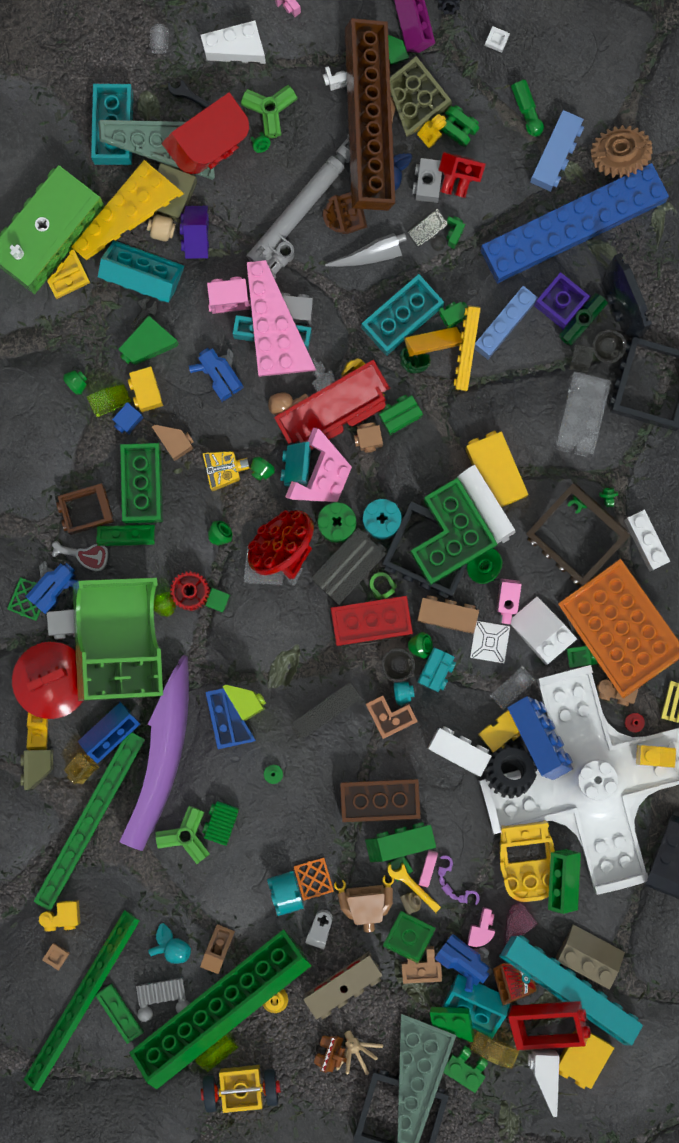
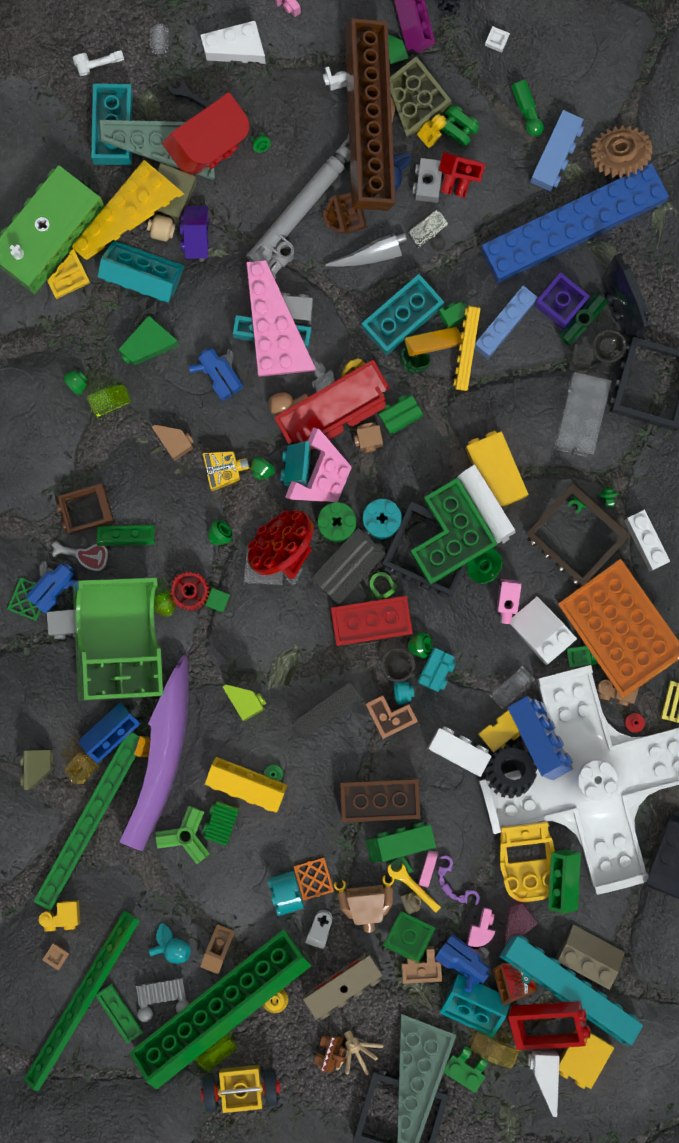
red bracket [12,642,83,719] -> none
yellow slope [27,712,48,750] -> none
blue brick [112,402,144,435] -> none
green brick [120,443,163,523] -> none
yellow brick [128,367,164,412] -> none
blue wedge [206,688,256,749] -> none
bright pink brick [207,277,251,314] -> none
bright green piece [241,85,298,138] -> none
medium nougat brick [417,595,479,634] -> none
green wing [430,1007,474,1042] -> none
green bracket [446,216,465,249] -> none
white sticker [470,621,510,663] -> none
yellow slope [636,745,676,768] -> none
none -> white brick [73,50,124,76]
none -> light orange tile [134,736,151,758]
none -> yellow brick [205,757,288,813]

